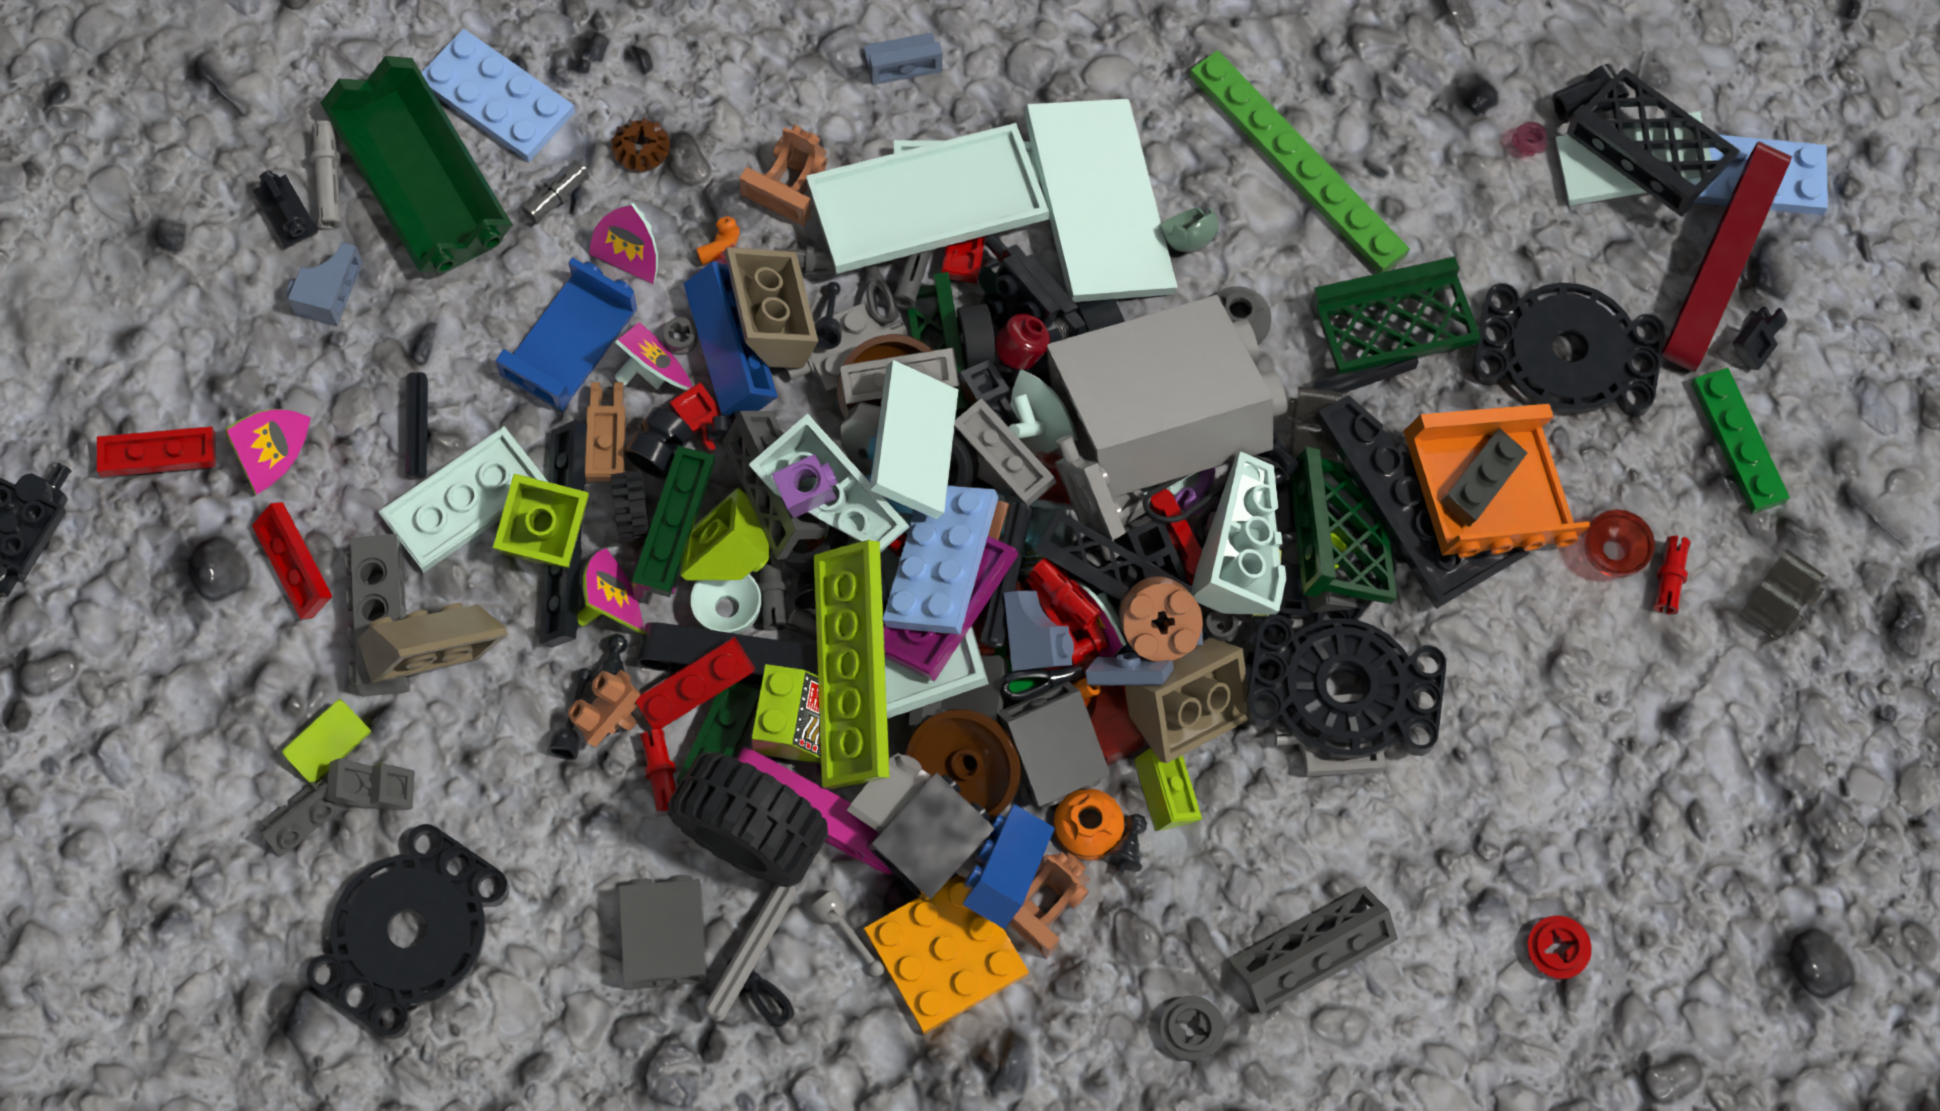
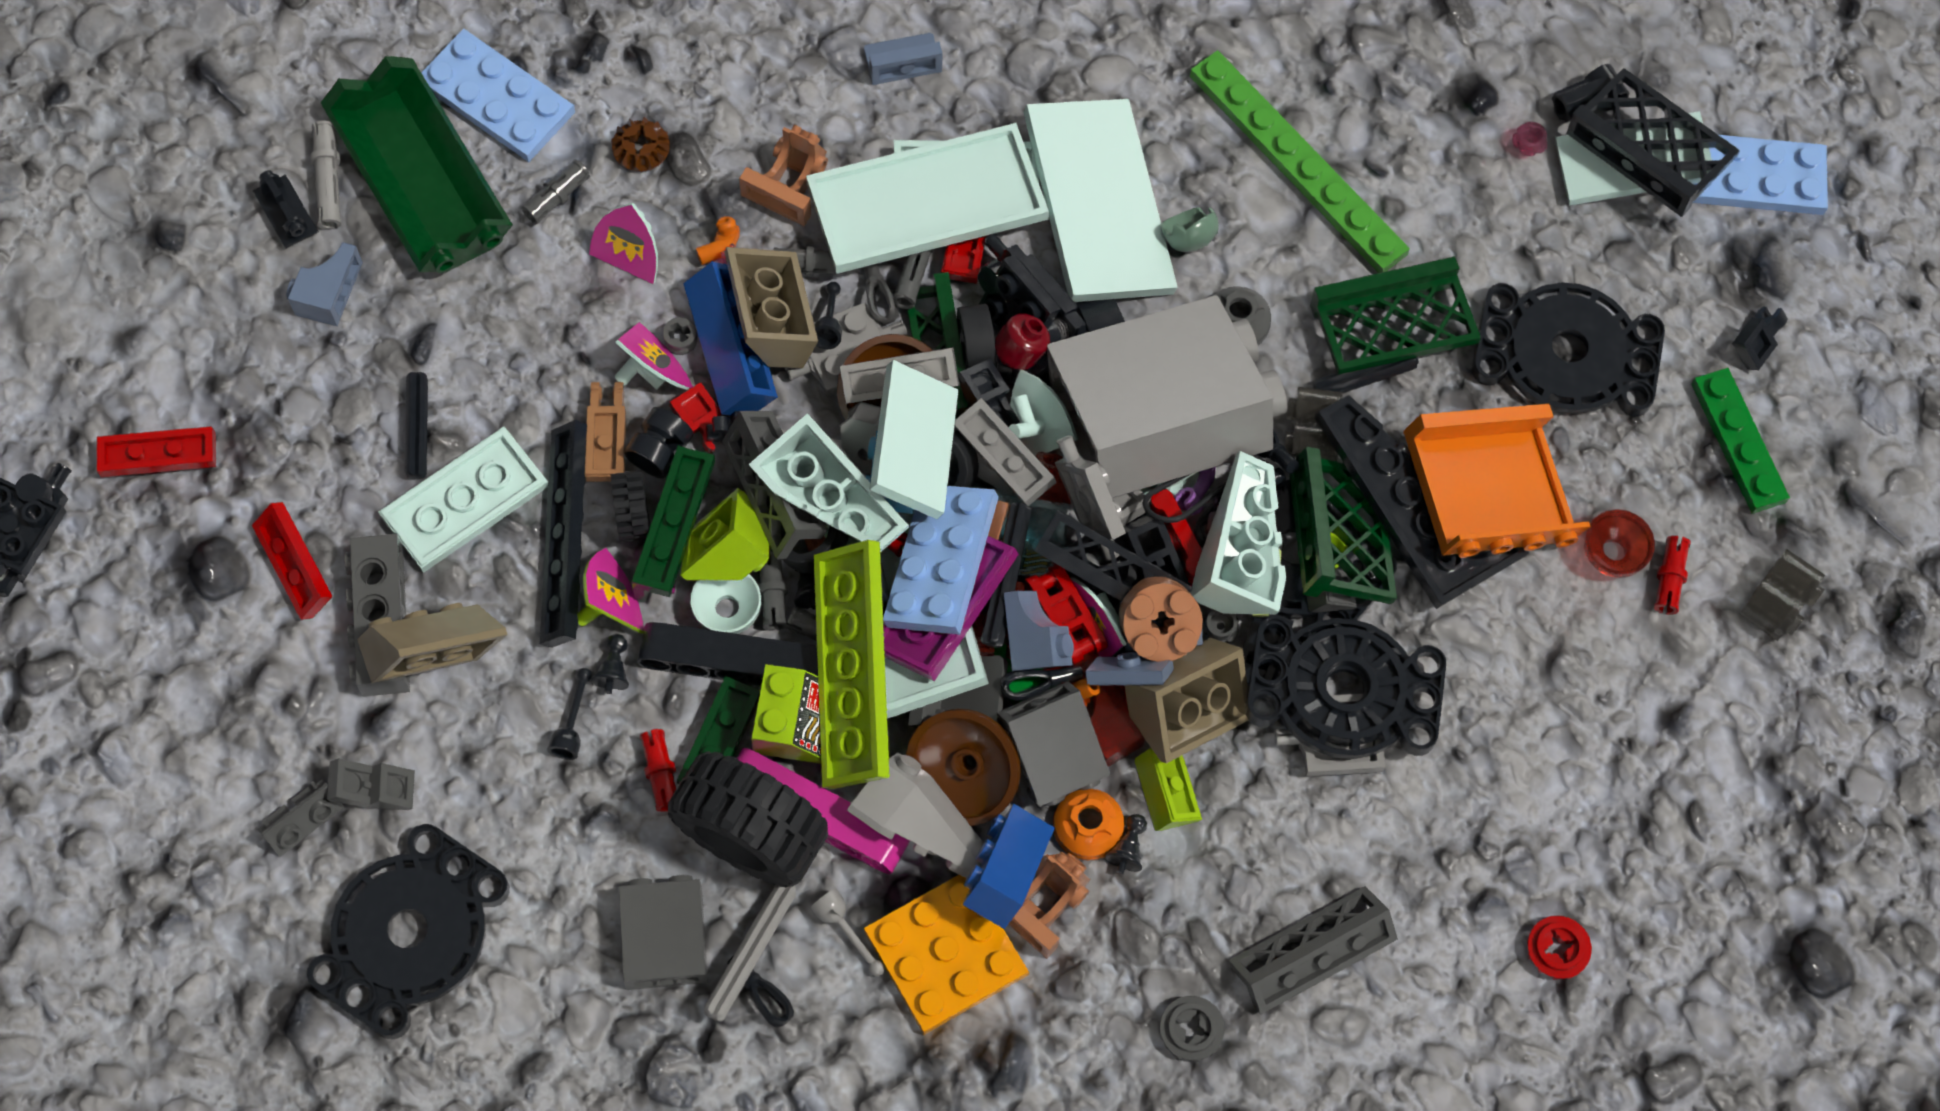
dark pink shield [225,409,311,495] -> none
lime slope [282,699,372,783] -> none
lime slope [493,473,590,568] -> none
blue panel [495,257,637,412] -> none
nougat hips [567,670,641,748] -> none
red plate [635,636,755,729] -> none
medium lavender brick [772,454,838,518] -> none
black panel [865,773,995,901] -> none
red pin [1029,558,1102,630] -> none
pearl dark grey plate [1440,428,1528,527] -> none
dark red beam [1661,141,1792,372] -> none

